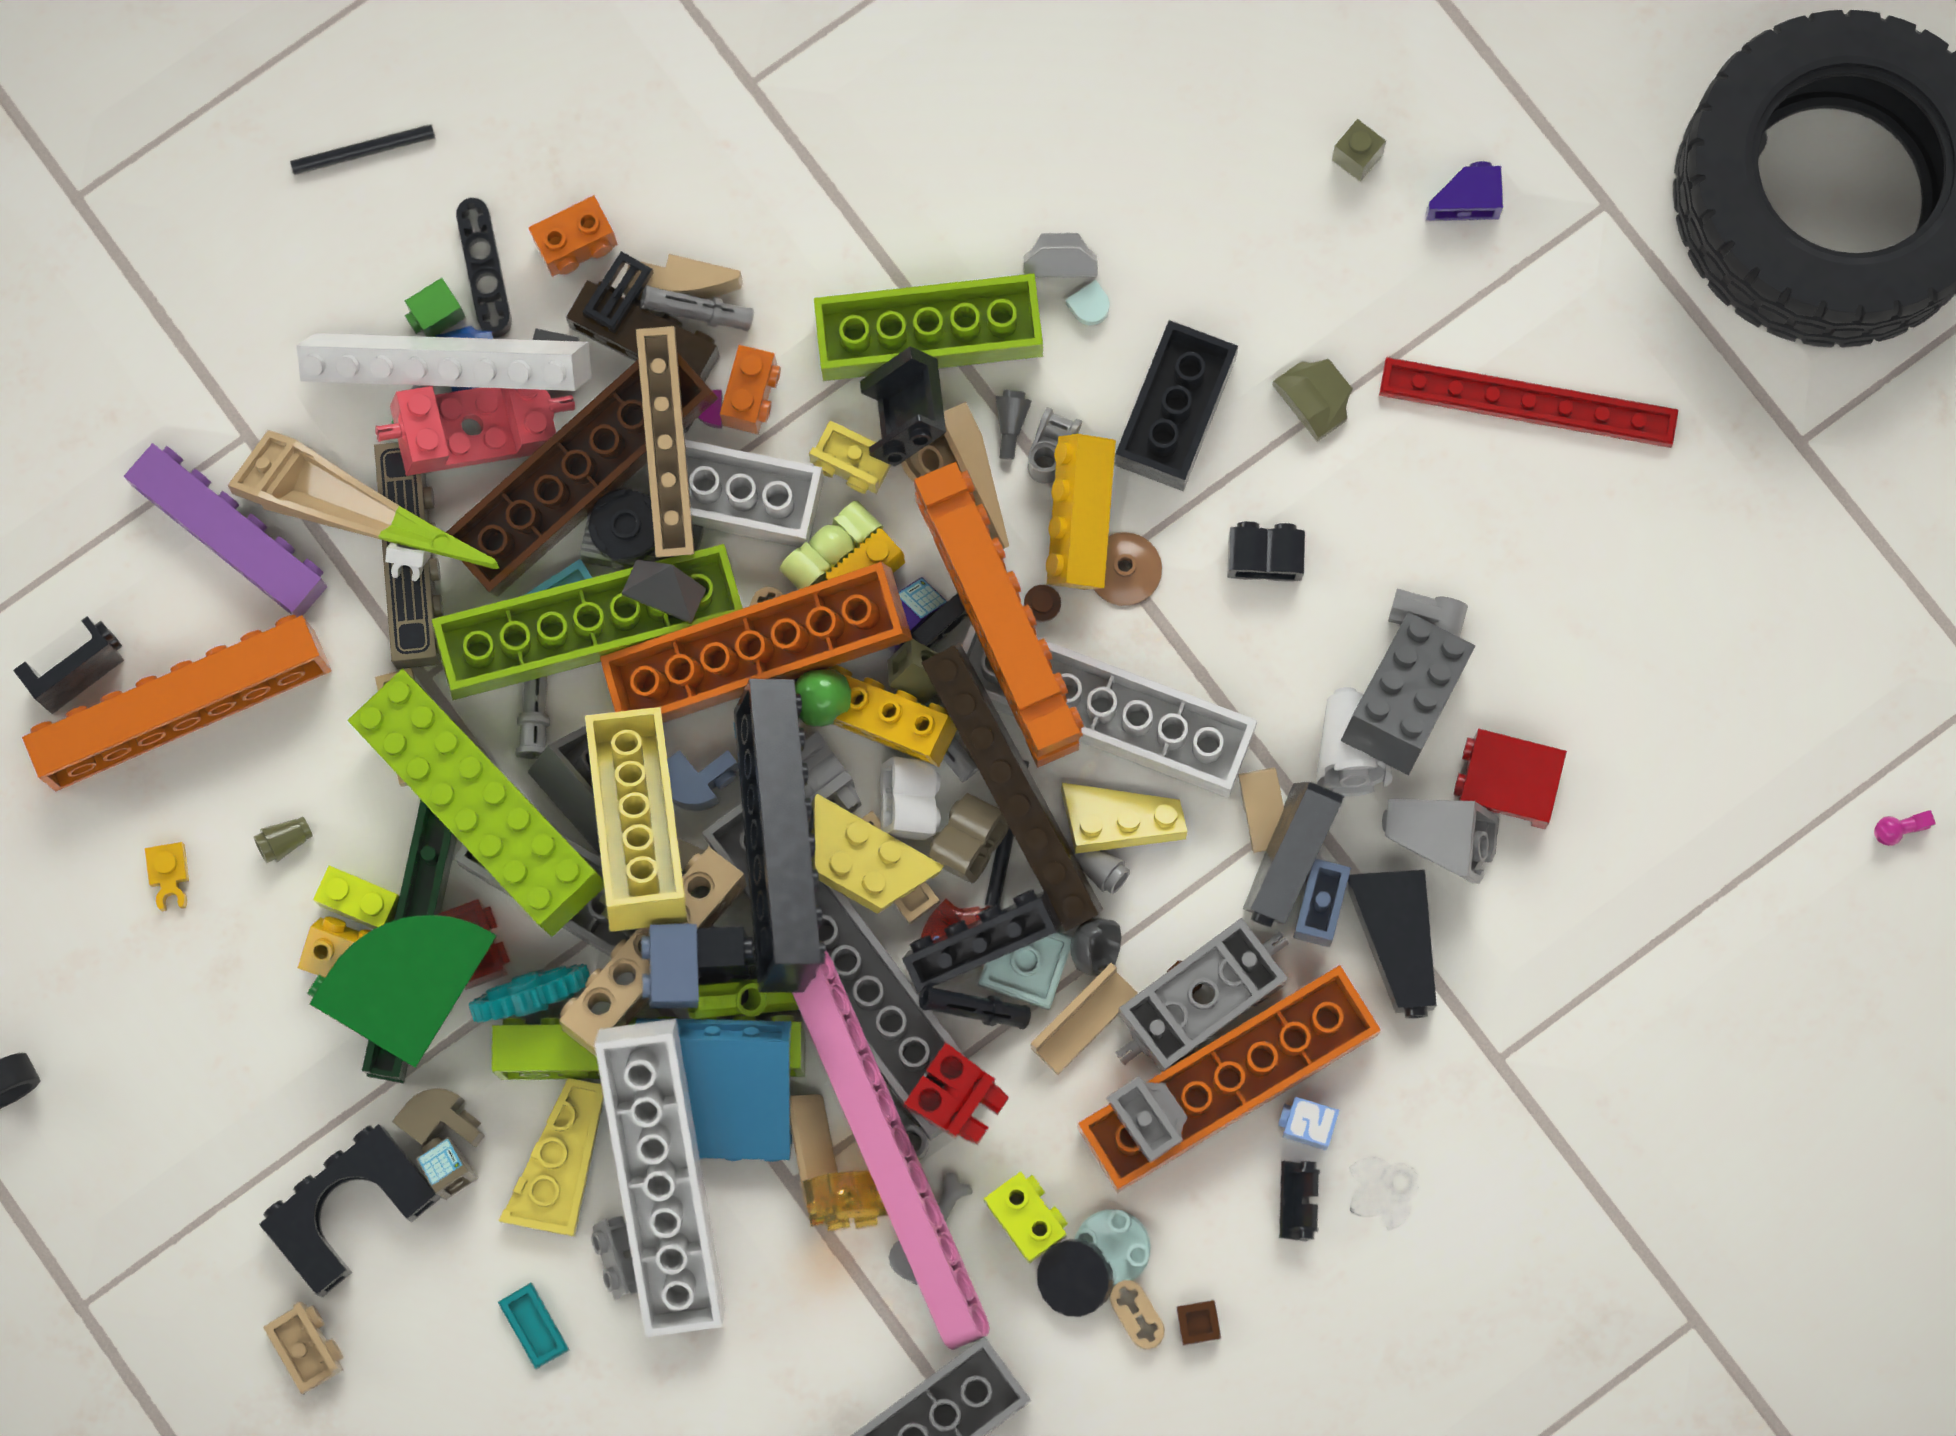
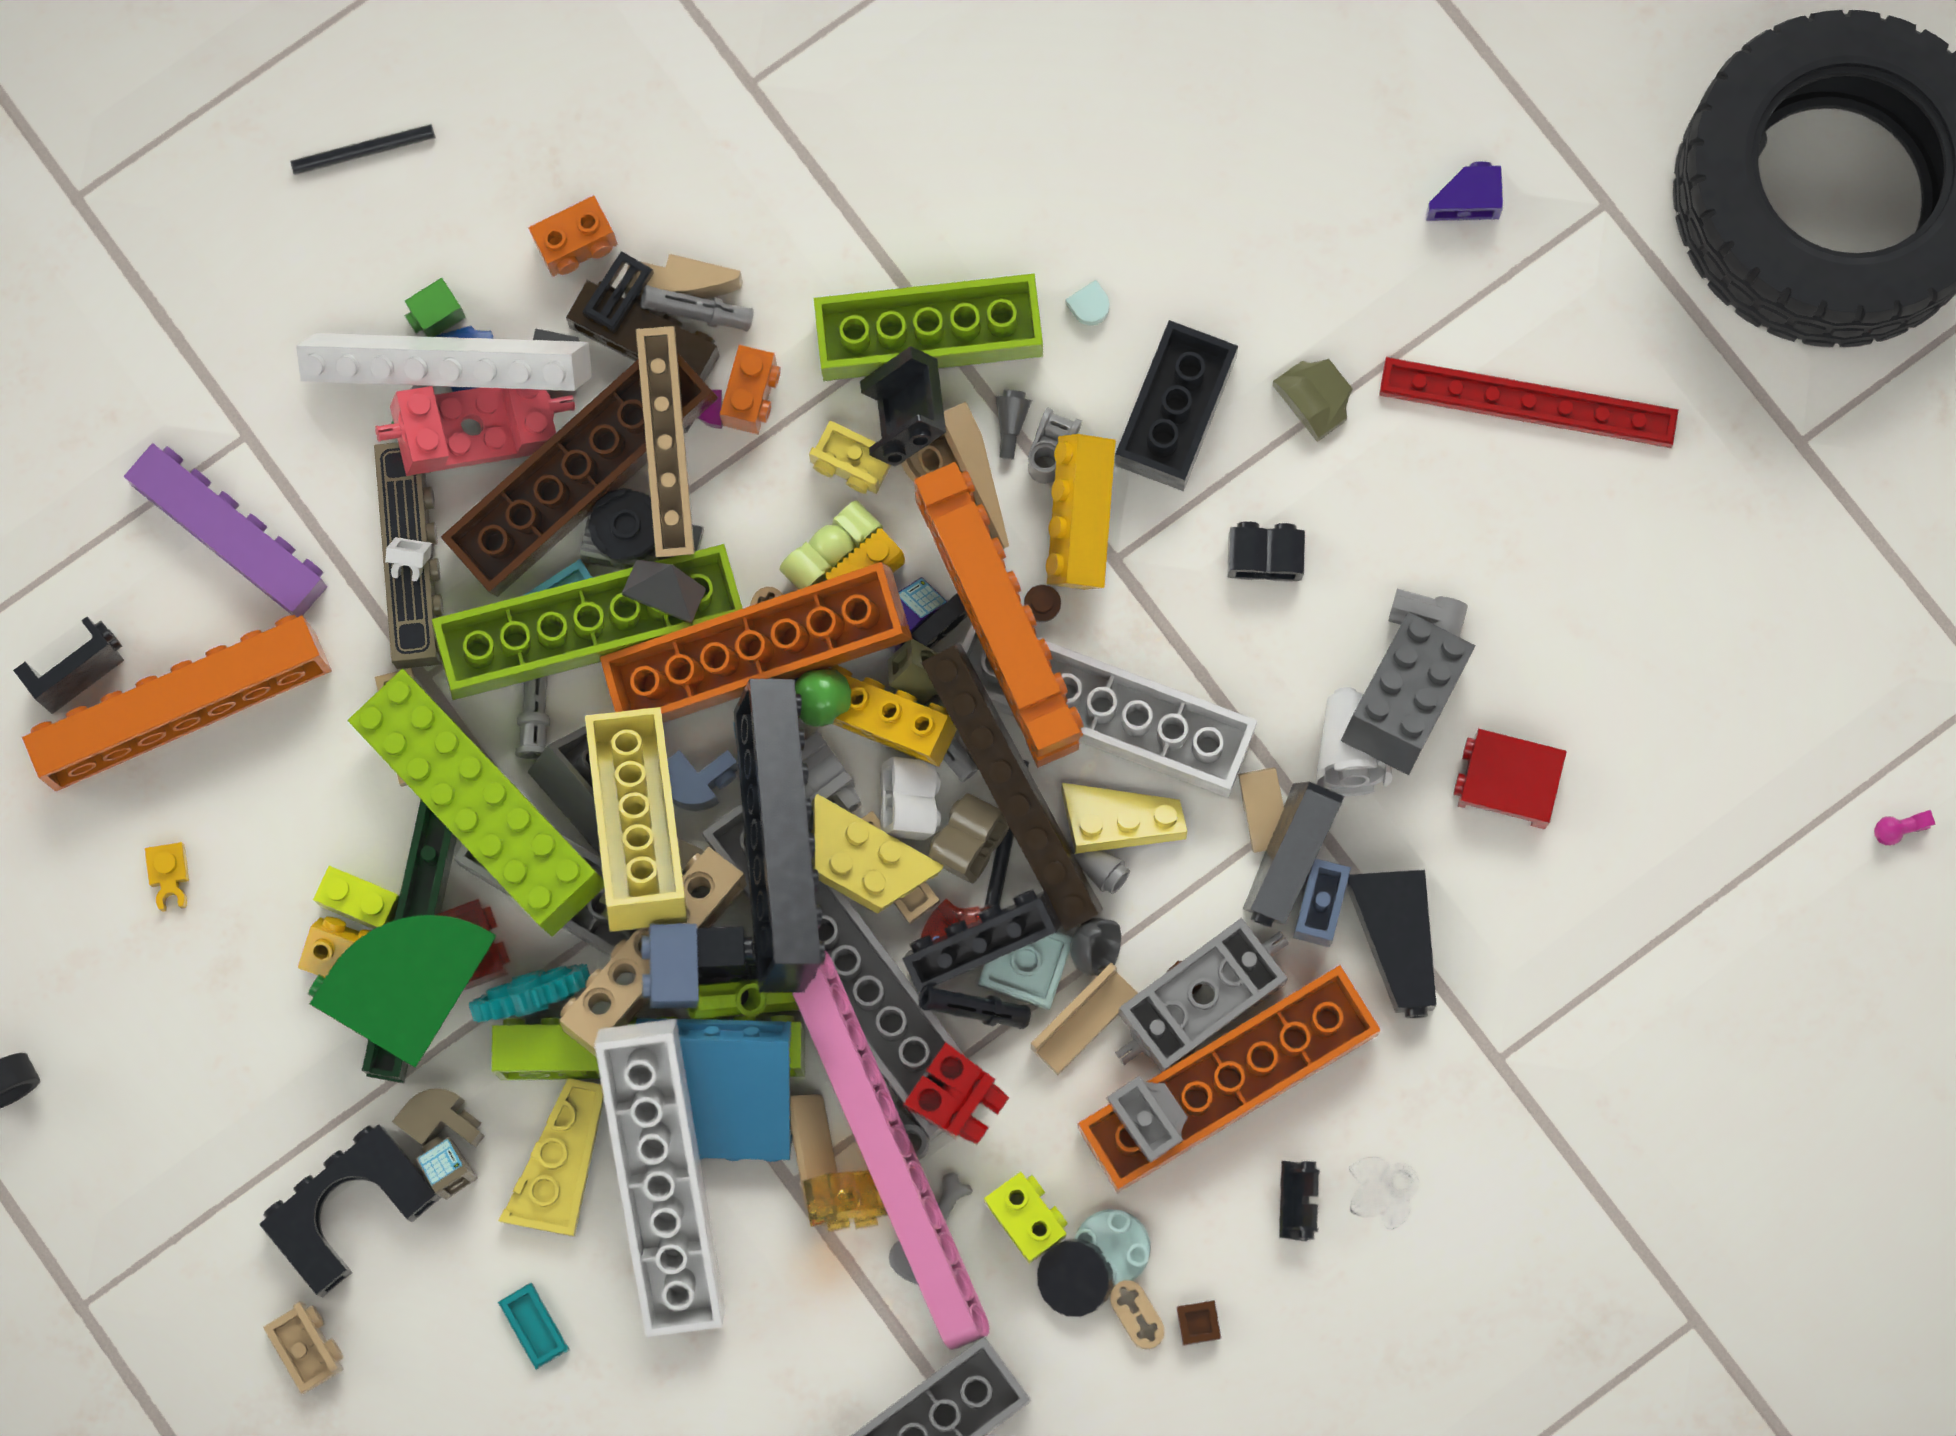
tan plate [228,430,500,569] -> none
olive cone [253,816,313,863] -> none
black beam [456,198,512,337] -> none
light grey hinge [591,1216,638,1300] -> none
white brick [685,439,824,547] -> none
light grey slope [1024,233,1098,277] -> none
medium nougat dish [1094,533,1162,606] -> none
brick [1278,1097,1339,1150] -> none
olive brick [1332,119,1386,182] -> none
light grey slope [1382,799,1499,884] -> none

